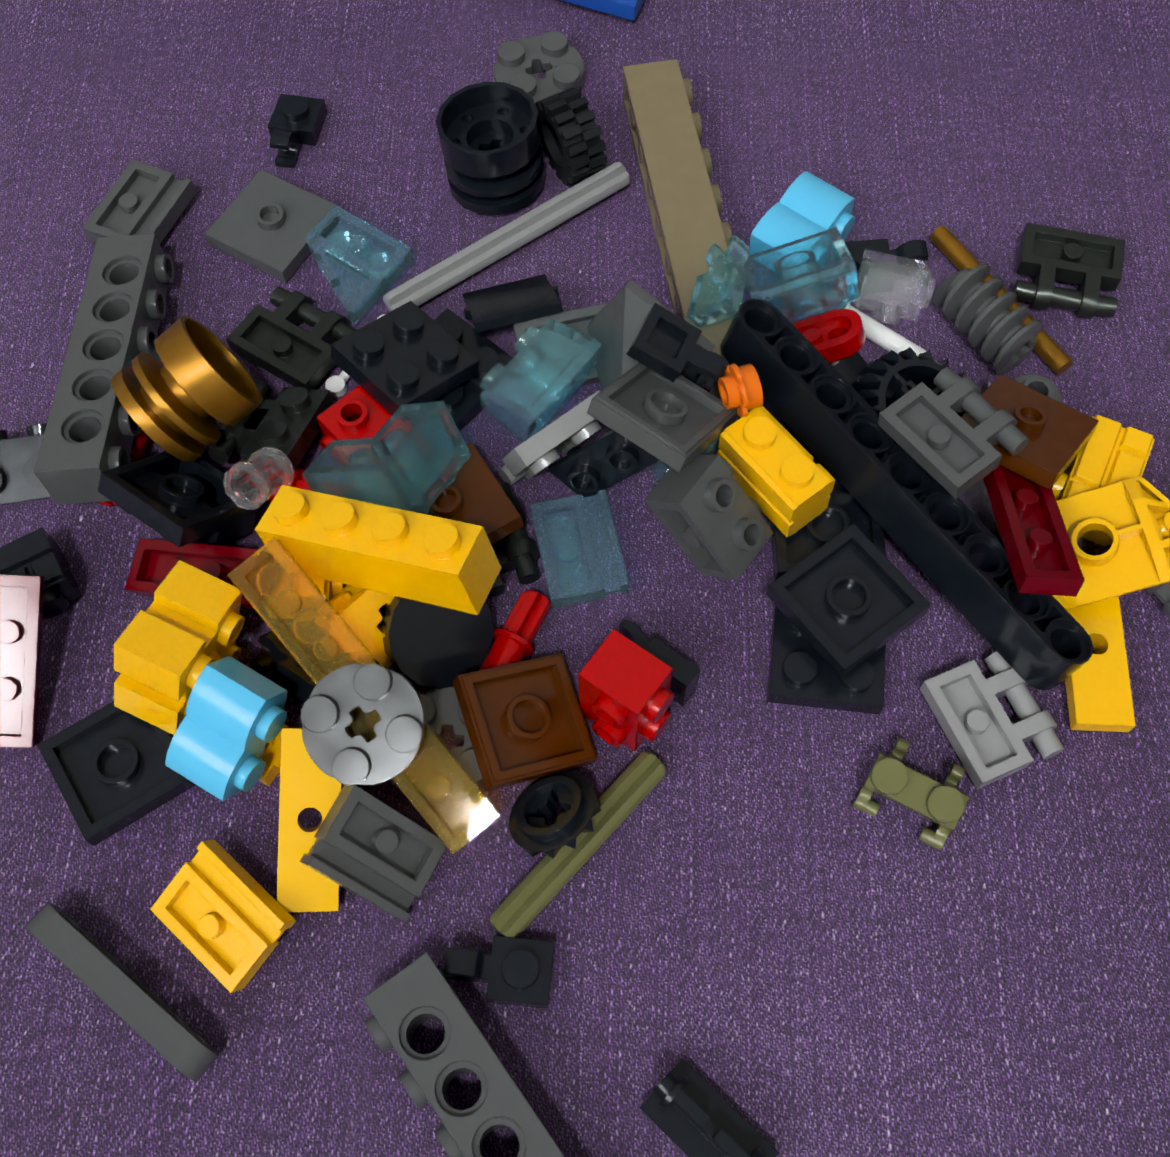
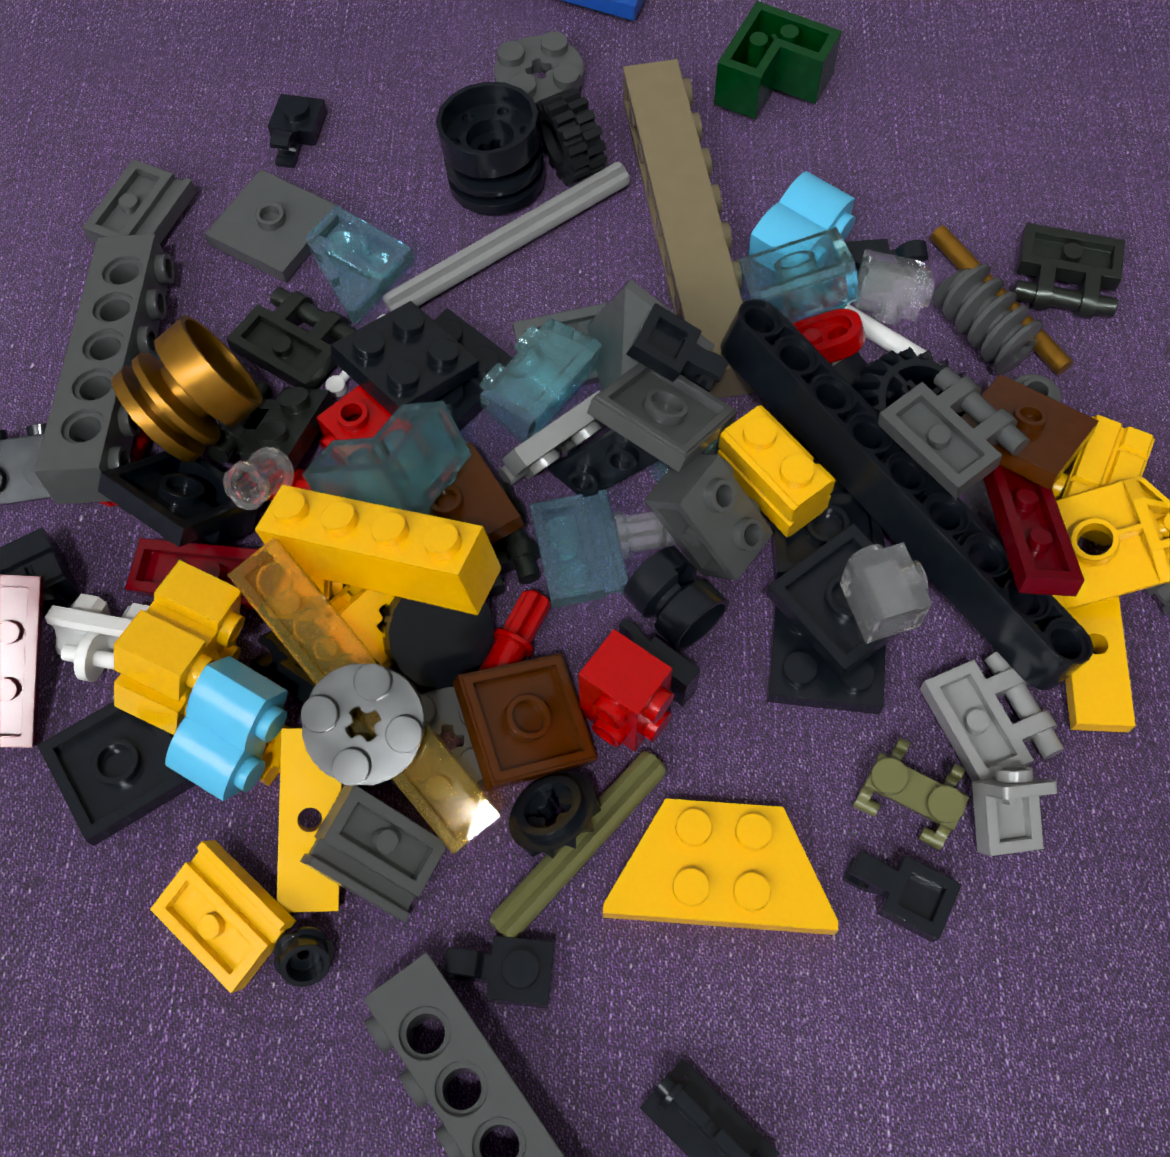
dark grey beam [25,901,219,1082] -> none
black piece [463,274,563,333] -> none
clear light blue plate [686,235,749,329] -> none
orange plate [718,363,763,417] -> none
none -> white hips [45,593,149,682]
none -> black plate [273,926,335,987]
none -> yellow wing [603,798,838,935]
none -> clear bush [612,511,675,560]
none -> black wheel [624,546,729,652]
none -> dark green brick [714,1,842,119]
none -> clear brick [840,542,932,644]
none -> black plate [842,851,962,943]
none -> light grey bracket [972,766,1057,856]

